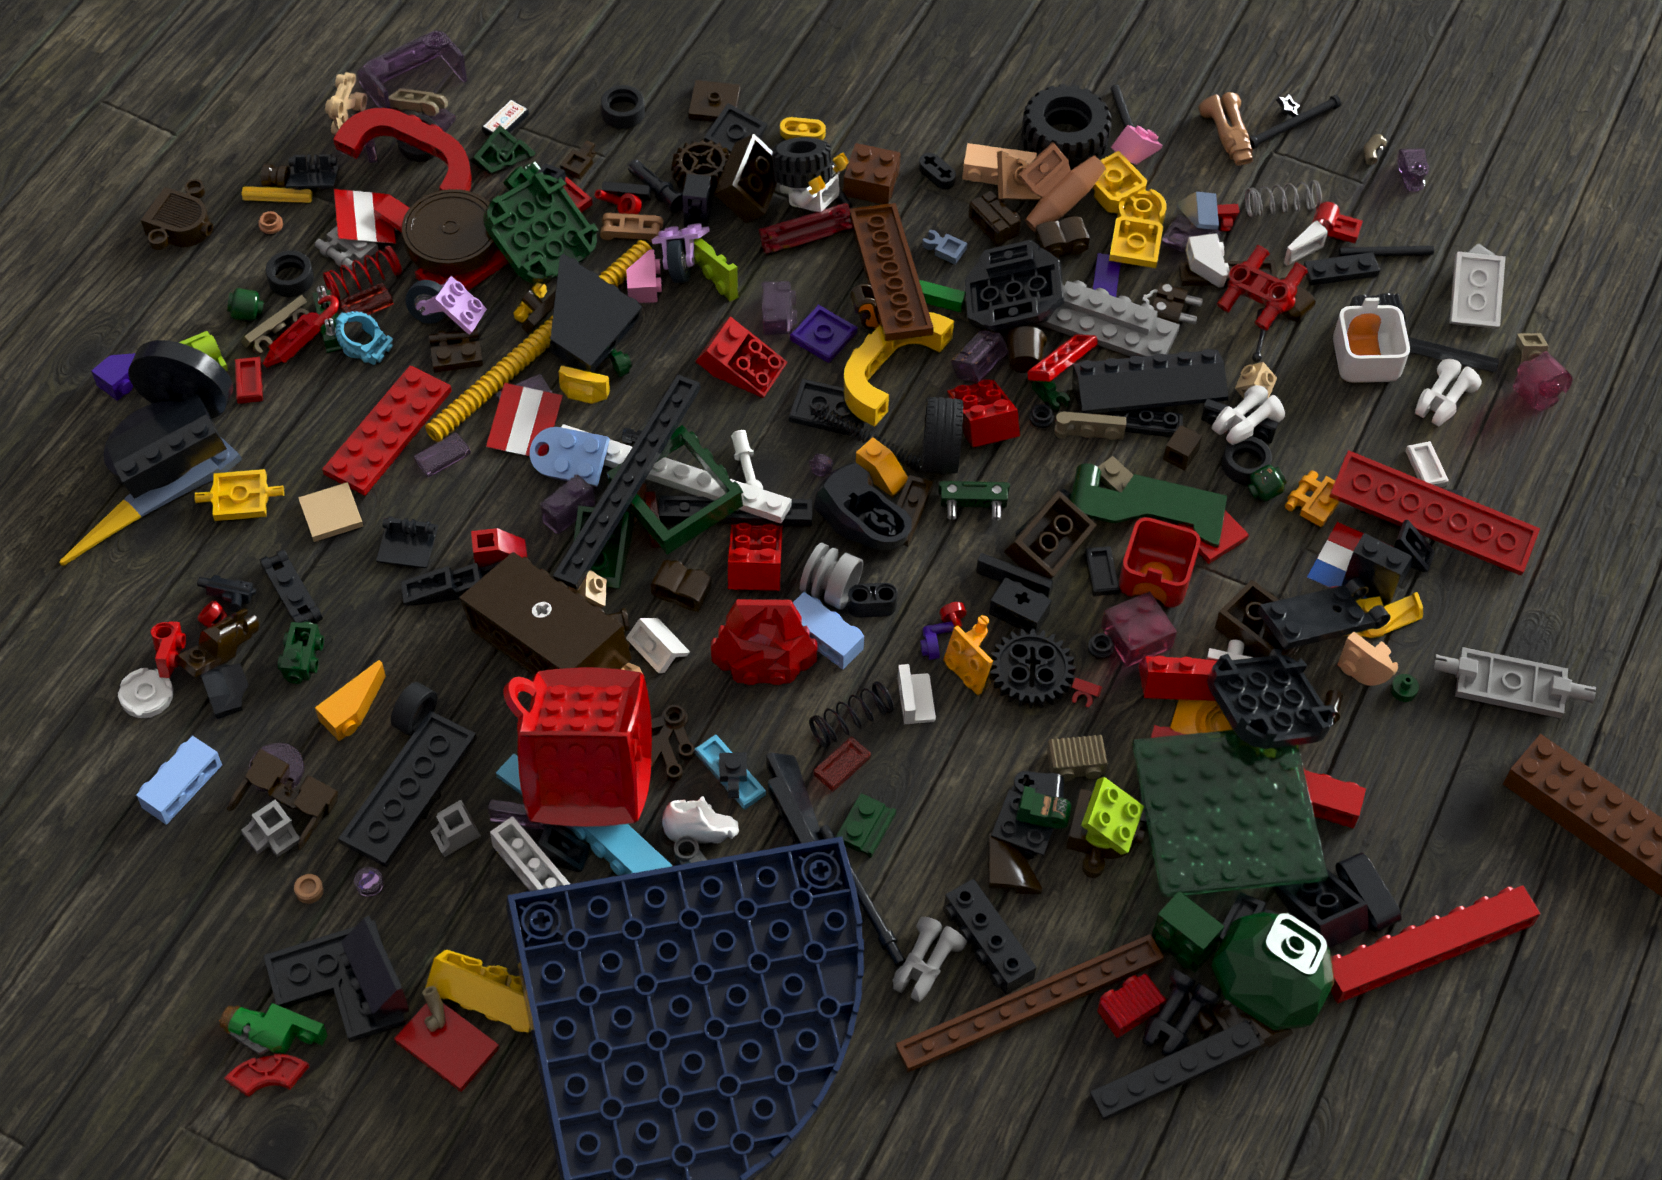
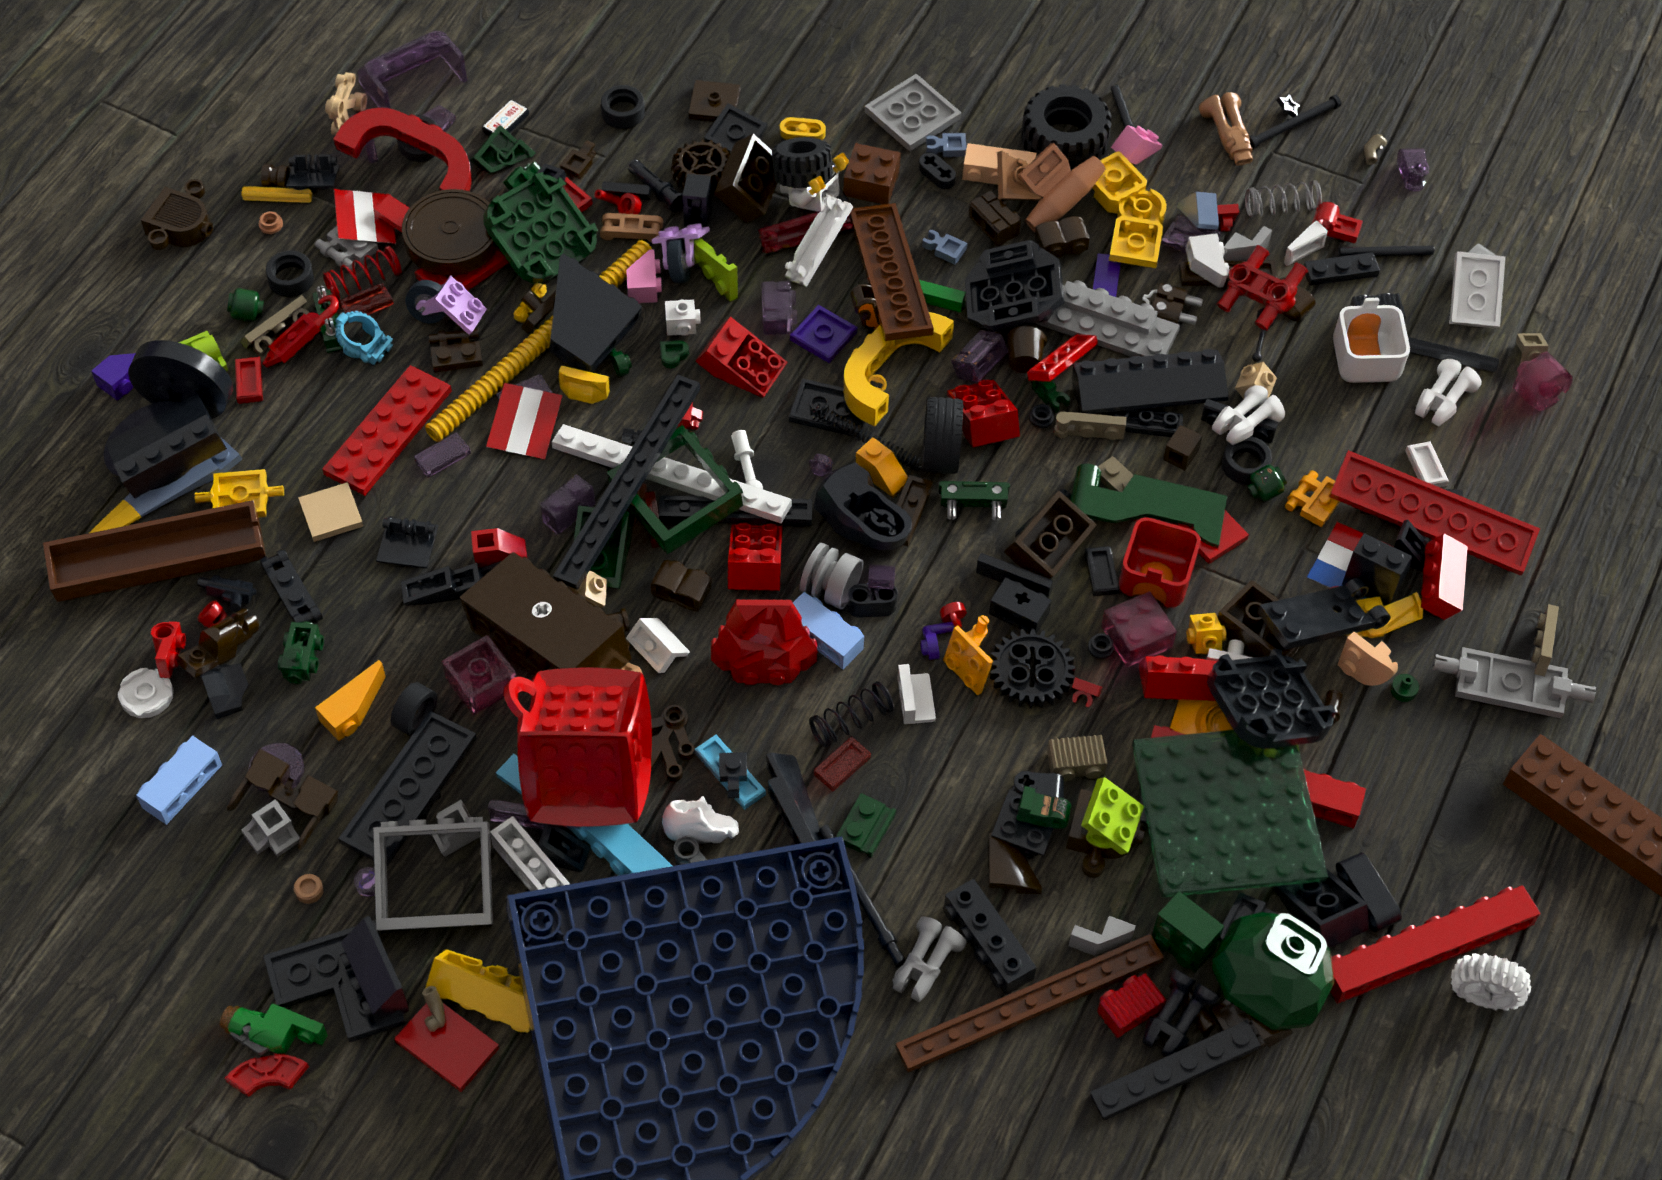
dark tan hinge [385,88,448,116] -> none
light blue plate [530,427,610,487] -> none
none -> reddish brown piece [43,500,266,602]
none -> light grey window [373,817,493,931]
none -> clear pink brick [442,635,517,715]
none -> dark green tile [660,341,689,369]
none -> white brick [665,300,701,336]
none -> red tile [676,402,703,429]
none -> white piece [785,195,853,287]
none -> light grey plate [865,74,962,151]
none -> yellow hinge [867,374,887,392]
none -> clear purple slope [868,564,895,589]
none -> sand blue plate [926,133,967,157]
none -> light grey slope [1069,916,1136,956]
none -> yellow brick [1186,613,1226,654]
none -> light grey slope [1223,226,1272,261]
none -> brick [1421,534,1467,620]
none -> white gear [1451,953,1531,1011]
none -> dark tan plate [1531,604,1559,677]

